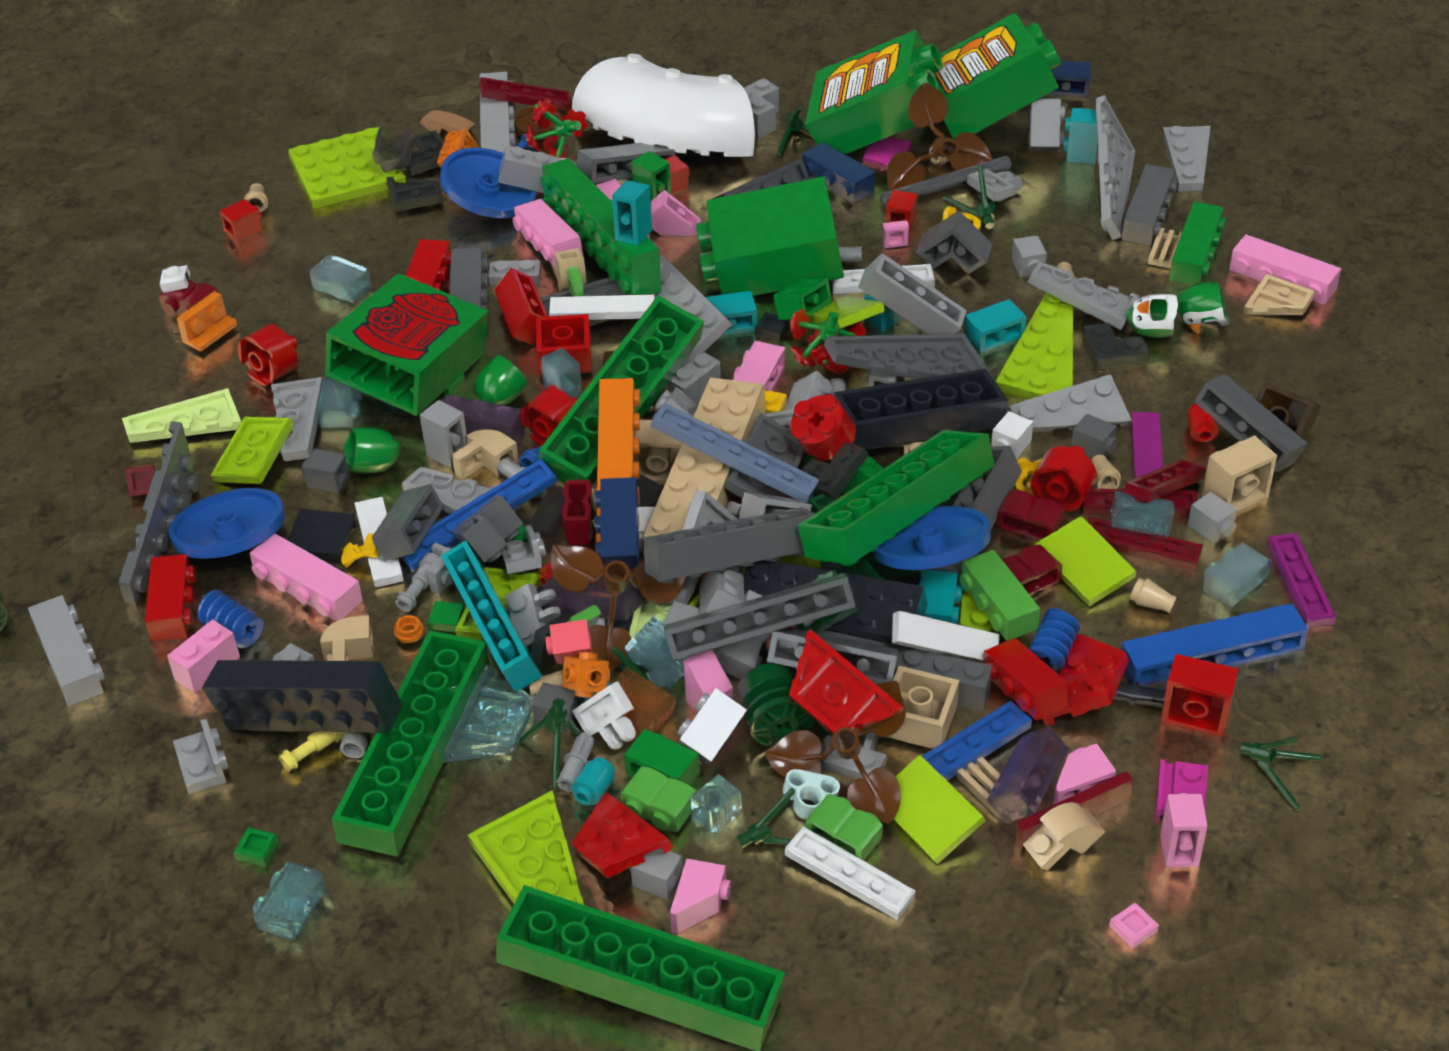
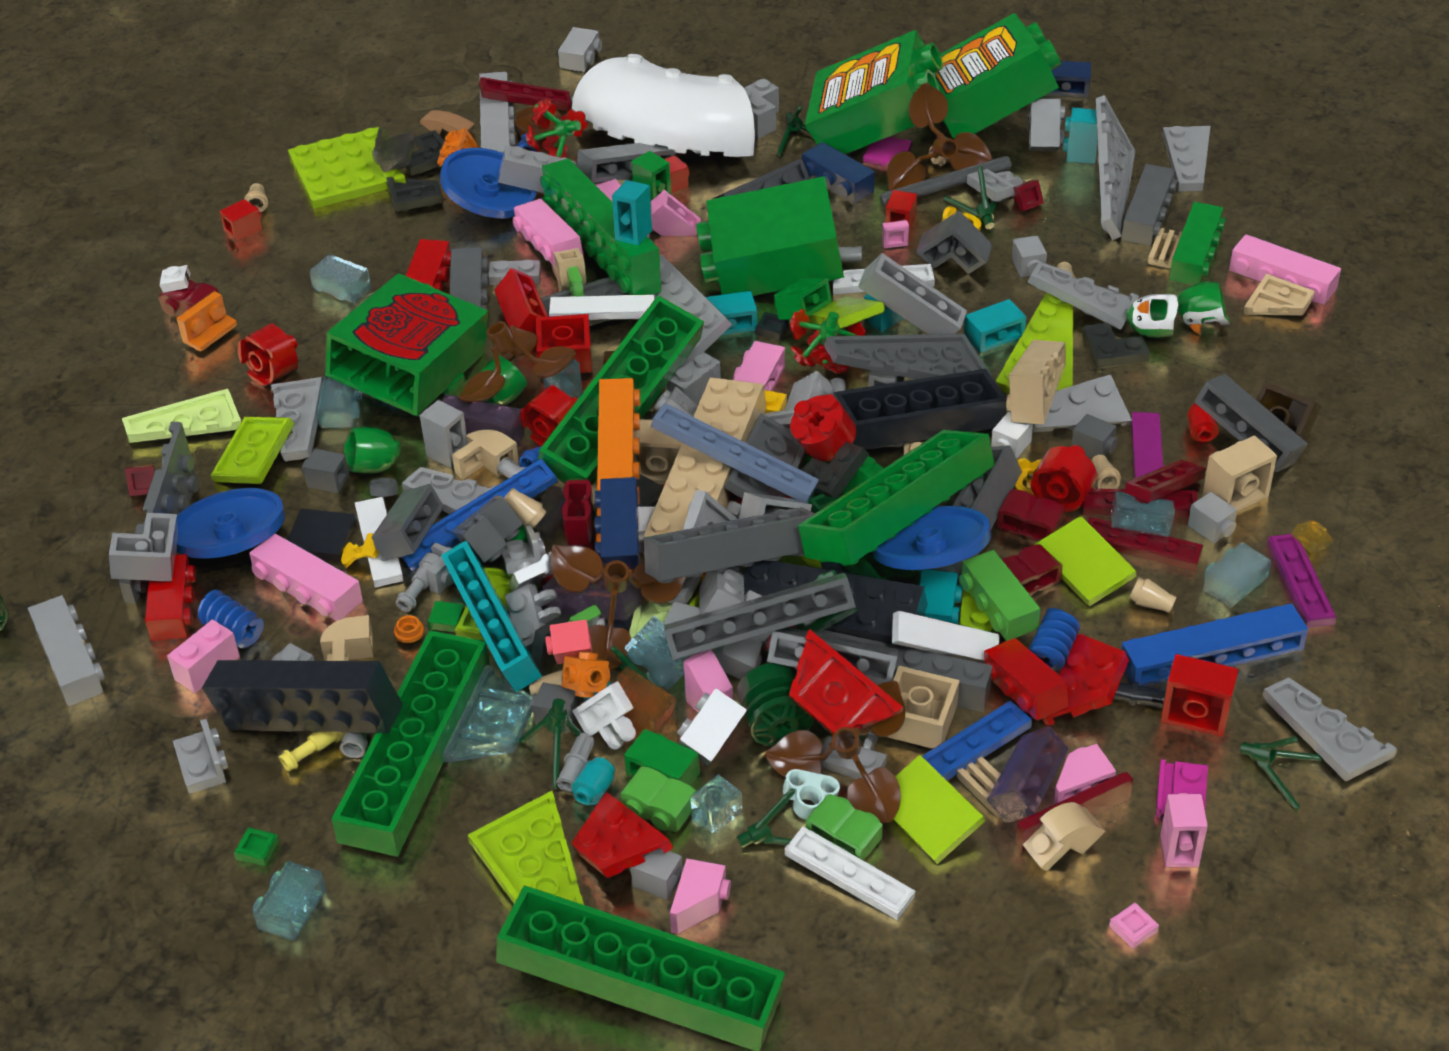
none -> light grey brick [109,513,178,581]
none -> dark grey tile [369,478,398,497]
none -> reddish brown plant [457,321,577,402]
none -> tan cone [504,488,546,528]
none -> light grey hinge [508,553,553,592]
none -> light grey brick [558,27,602,72]
none -> tan wedge [1006,340,1066,424]
none -> dark red tile [1013,180,1044,211]
none -> light grey wing [1262,677,1397,782]
none -> clear yellow plate [1291,520,1334,553]

